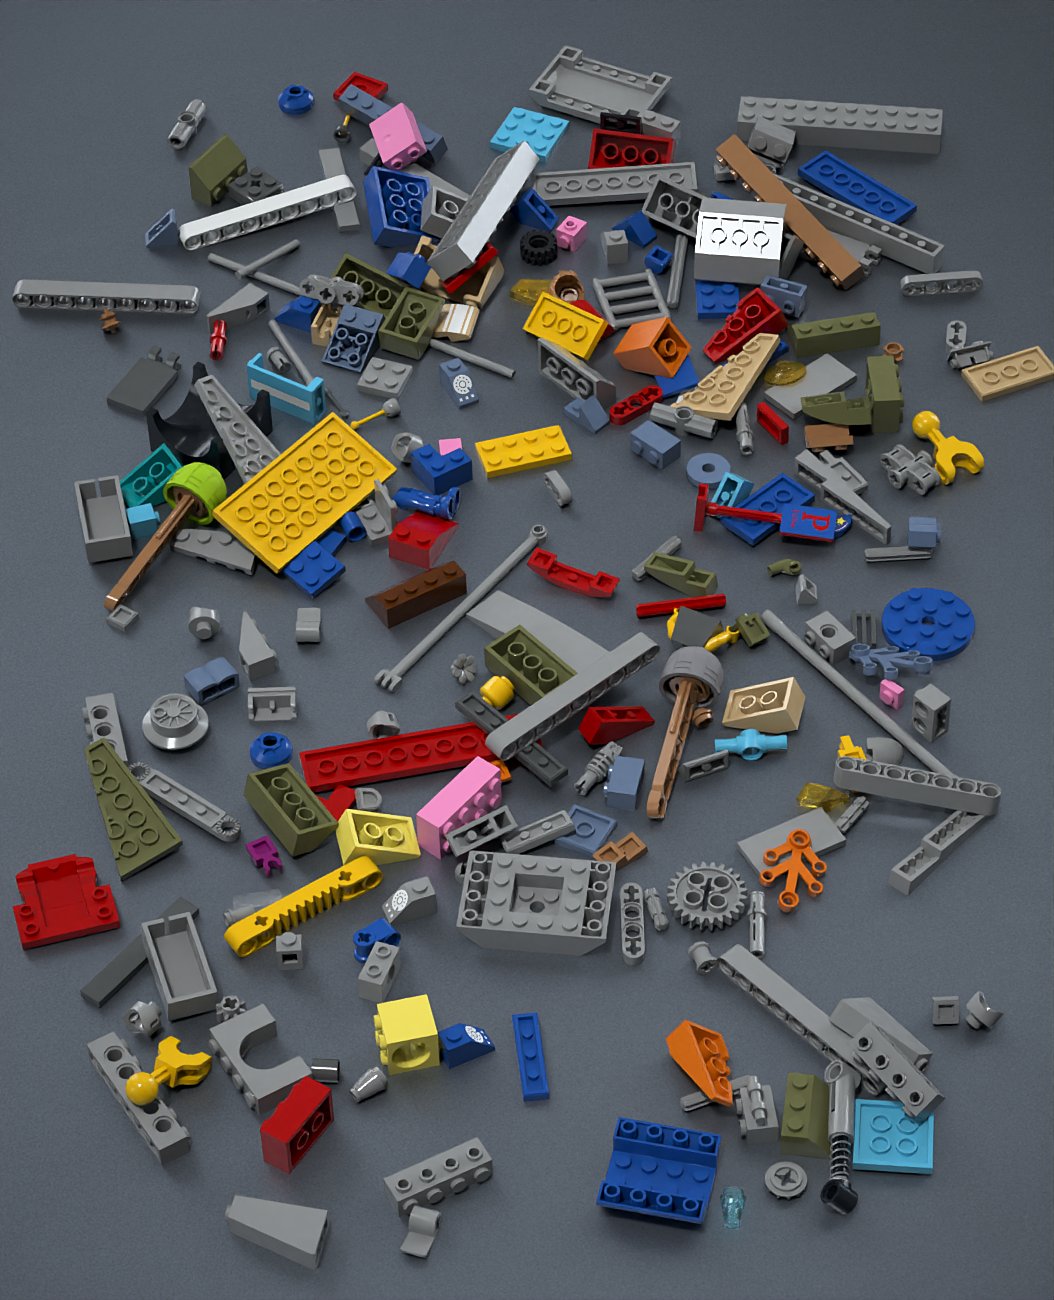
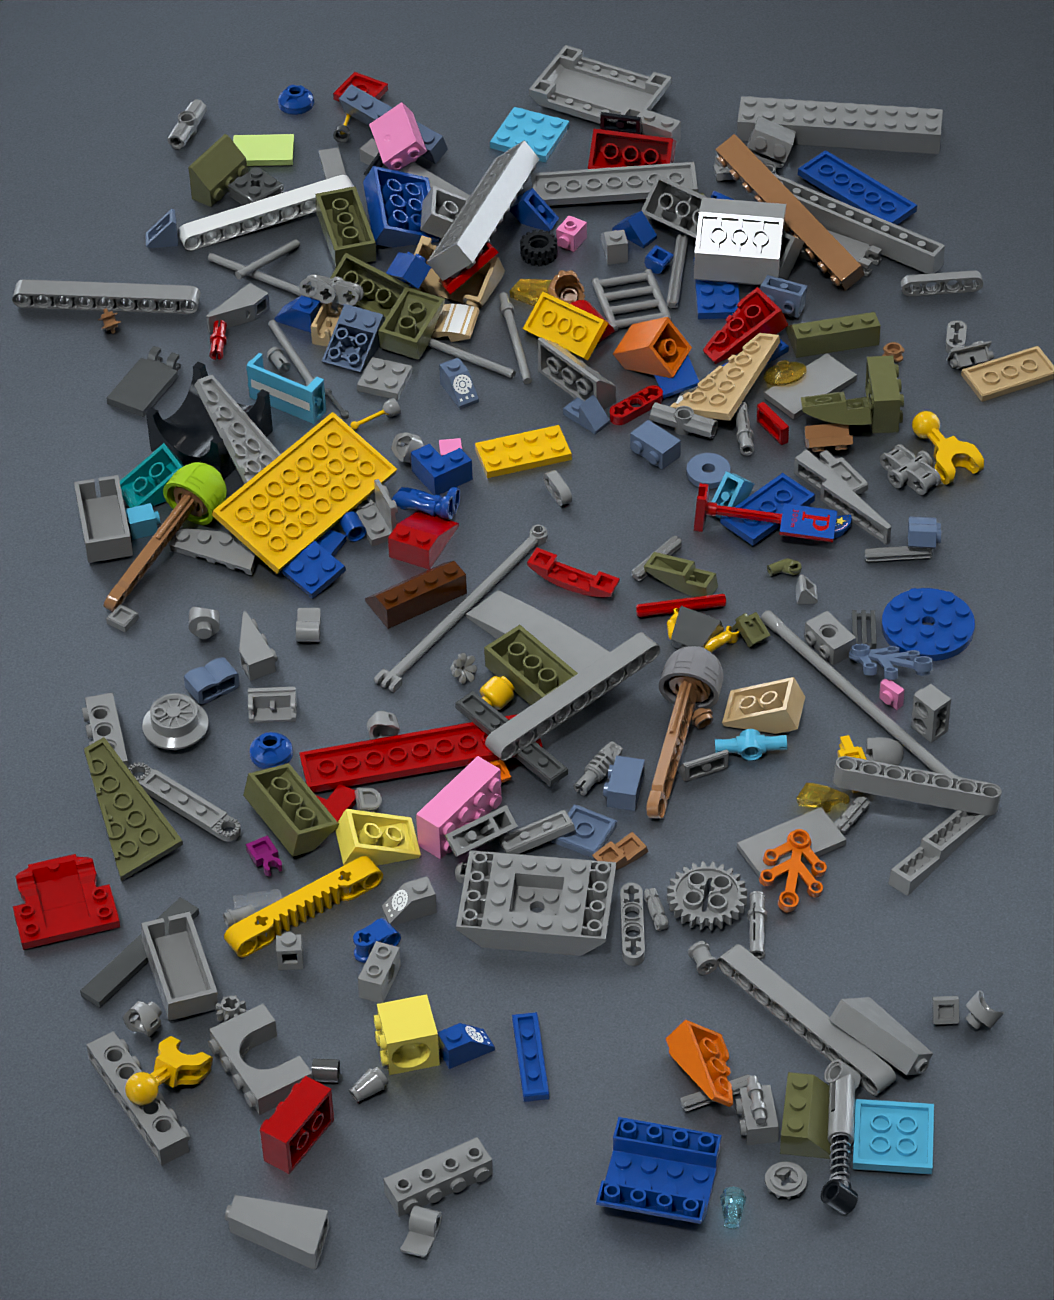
red slope [578,706,655,745] -> none
light grey brick [848,1021,946,1120] -> none
none -> yellowish green tile [233,134,294,166]
none -> olive brick [315,186,376,268]
none -> light grey bar [499,292,532,384]

